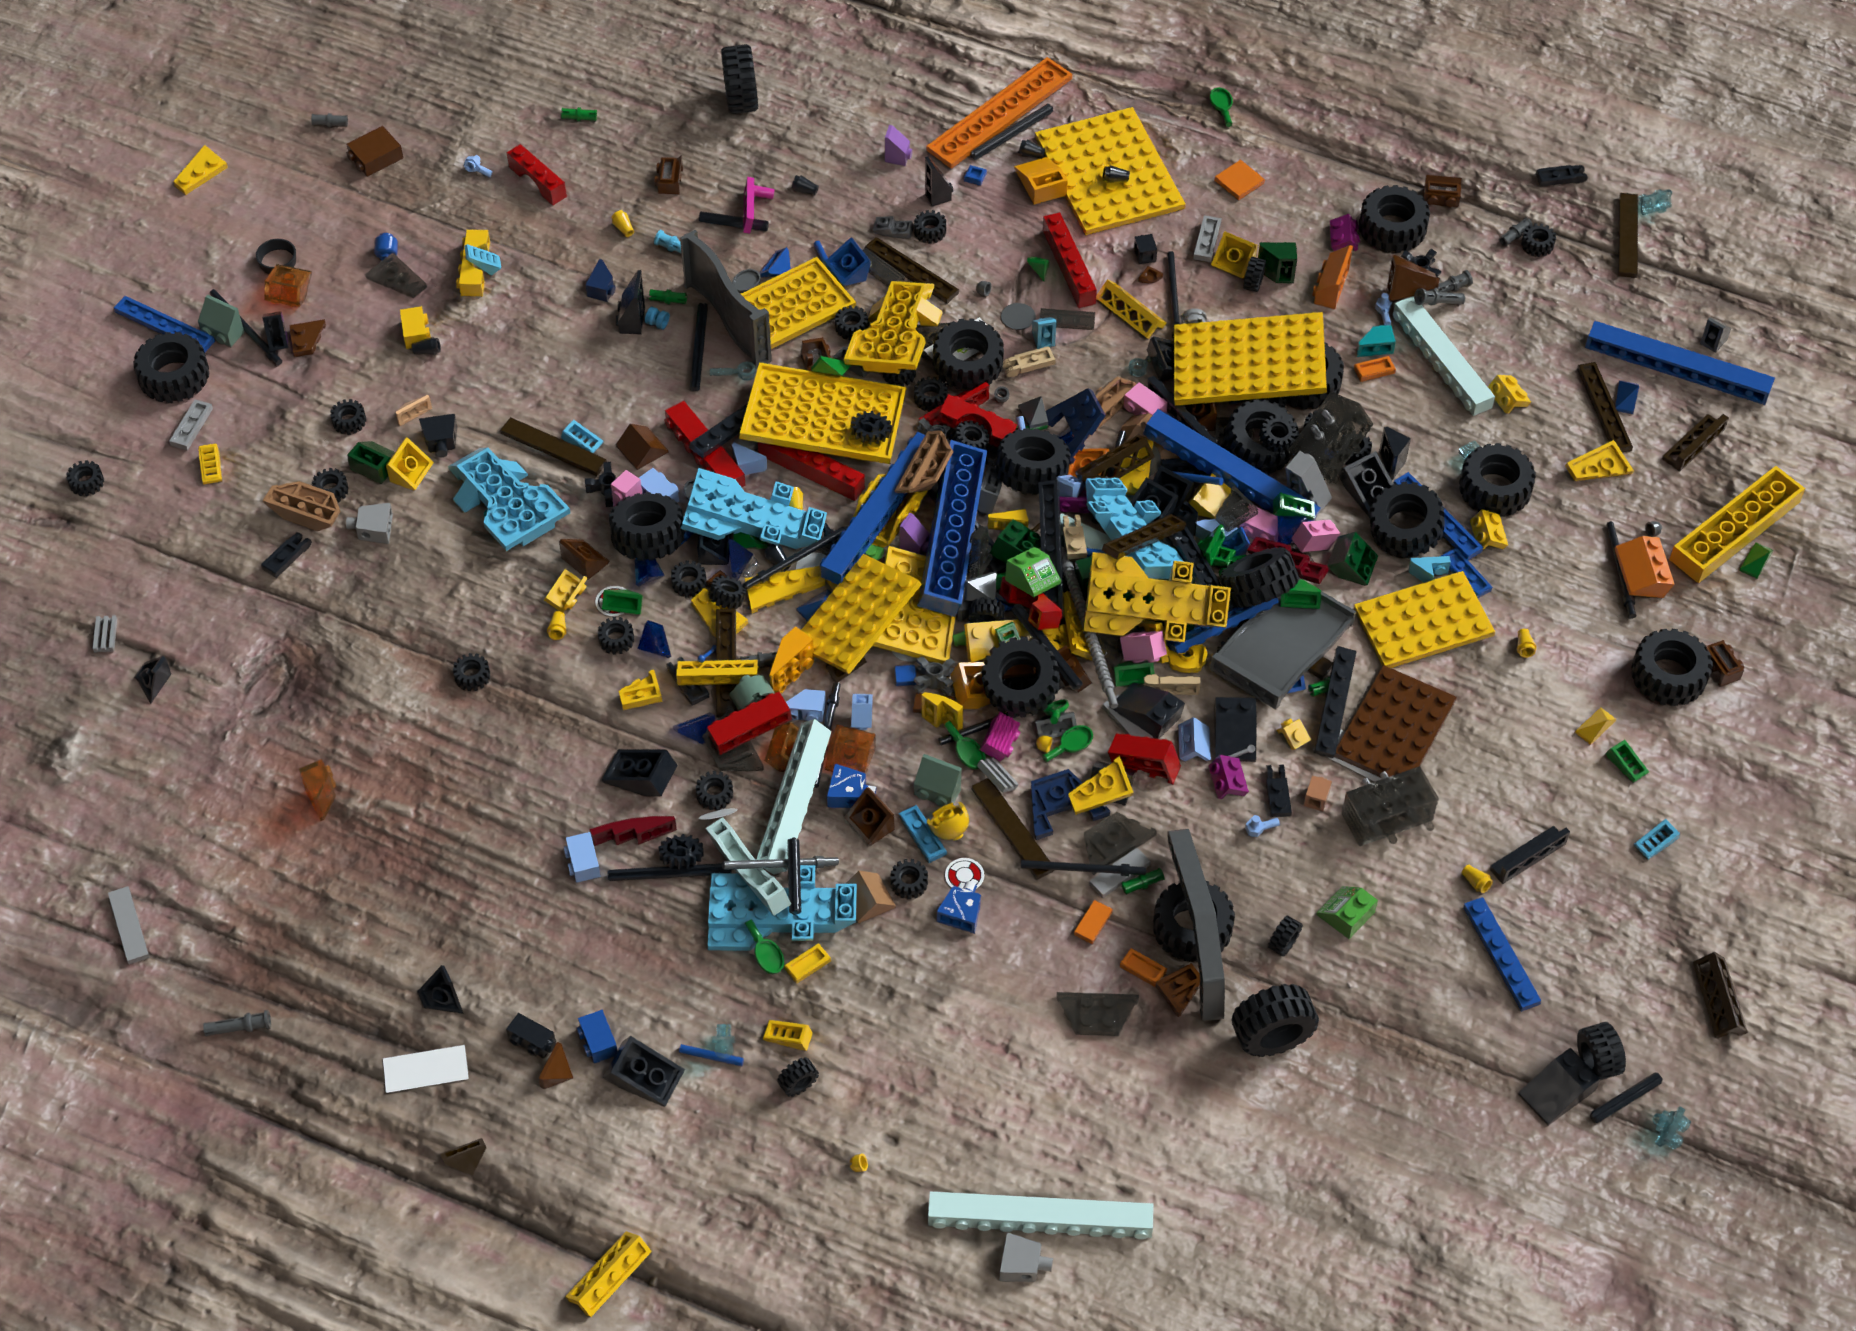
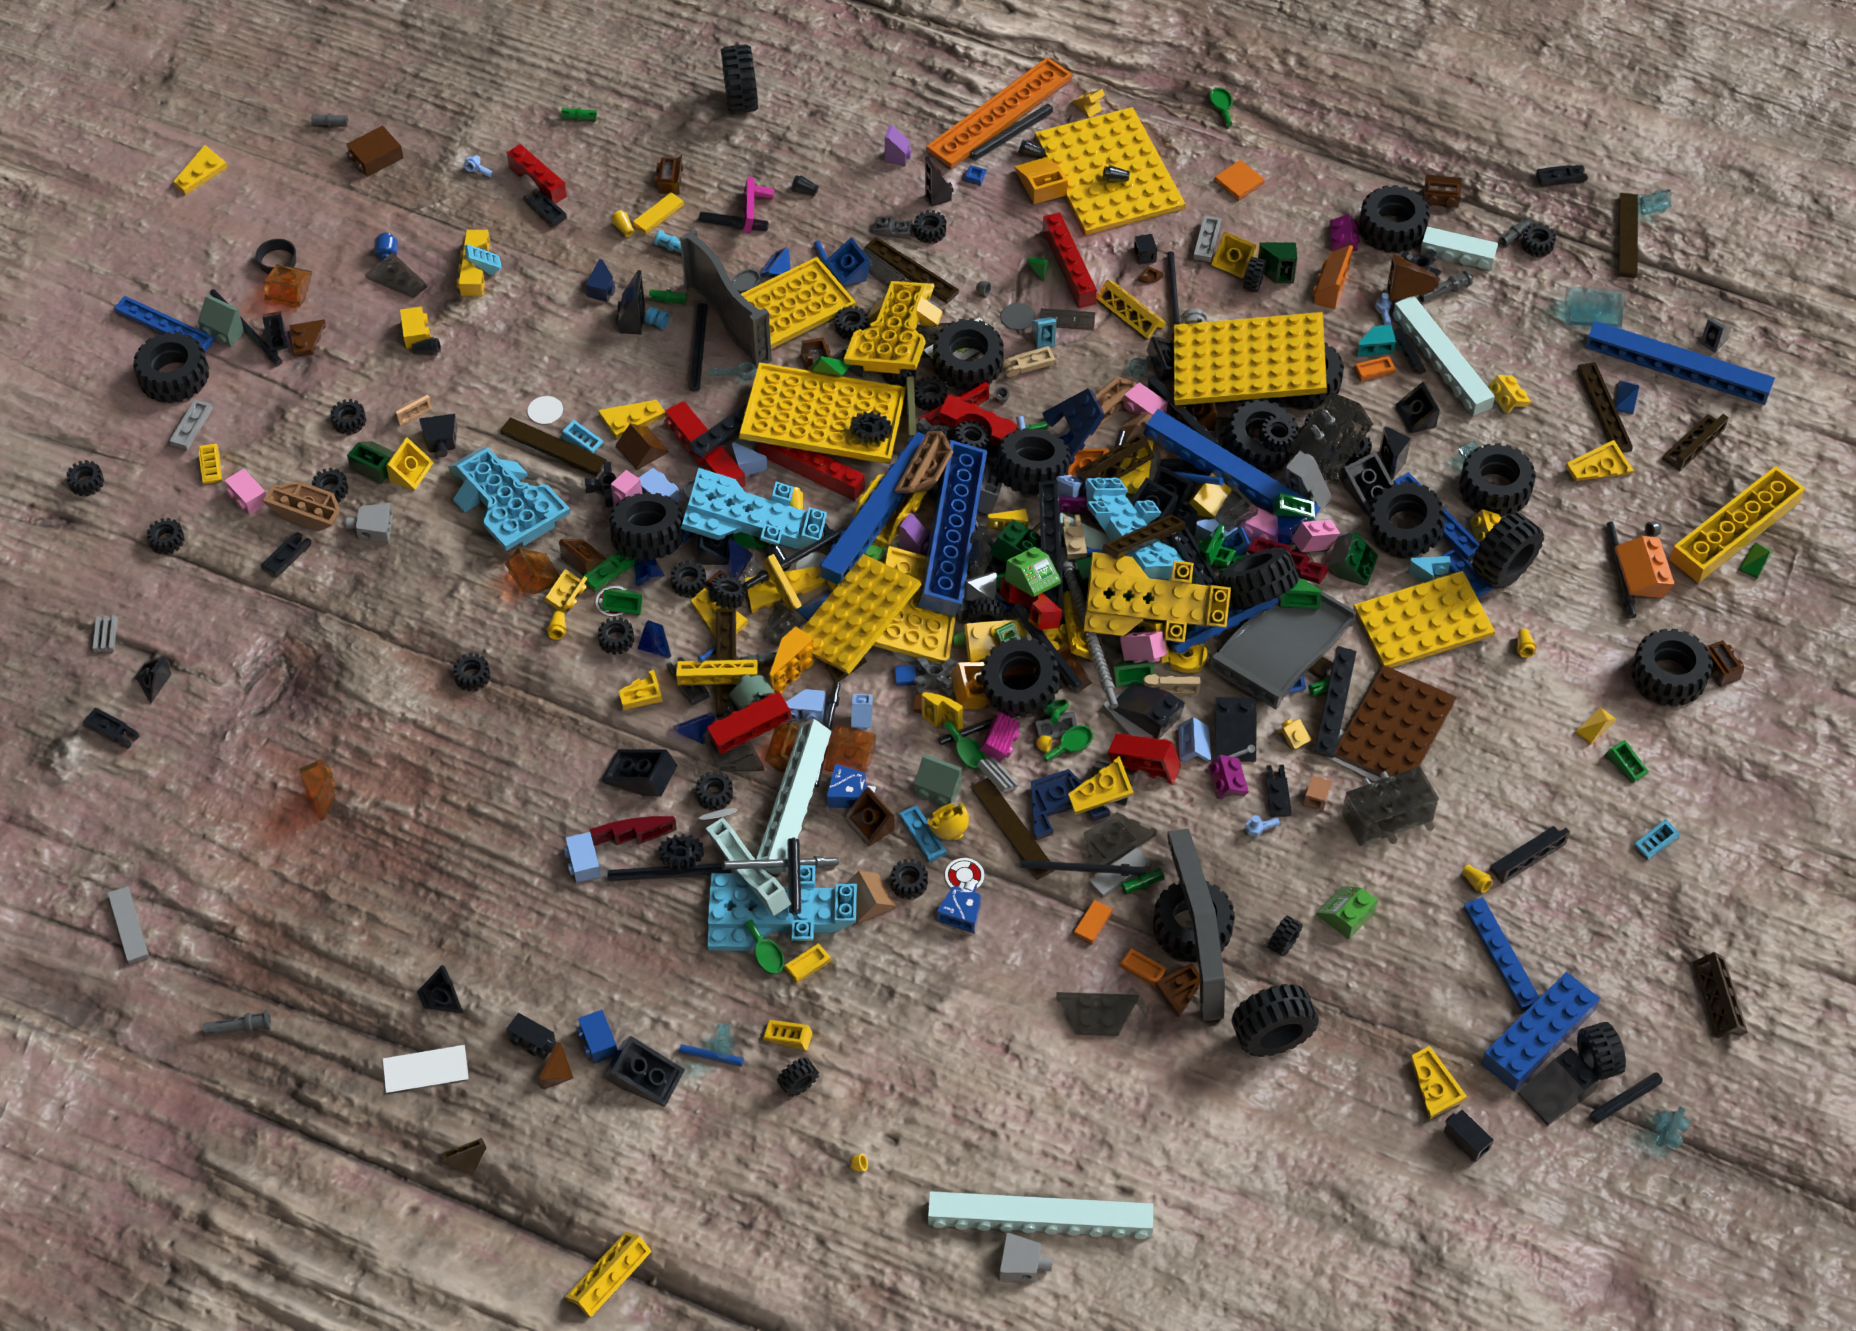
dark grey slope [1018,396,1048,428] -> none
dark grey pin [1414,288,1466,305] -> none
none -> black hinge [83,707,140,749]
none -> black tyre [147,518,185,555]
none -> bright pink brick [225,469,266,515]
none -> clear orange slope [505,548,559,594]
none -> black hinge [523,189,567,227]
none -> white sticker [528,396,563,424]
none -> green hinge [582,552,636,593]
none -> yellow wing [598,400,665,440]
none -> yellow tile [633,192,684,234]
none -> yellow tile [762,554,802,613]
none -> clear smoke wing [763,602,805,647]
none -> olive tile [906,377,916,441]
none -> yellow slope [1072,89,1105,117]
none -> black hinge [1393,328,1426,375]
none -> black slope [1395,382,1440,433]
none -> yellow wing [1411,1046,1467,1120]
none -> light aqua brick [1420,227,1498,271]
none -> black brick [1444,1110,1494,1162]
none -> black tyre [1472,513,1544,589]
none -> blue brick [1481,971,1600,1092]
none -> clear light blue slope [1565,286,1625,328]

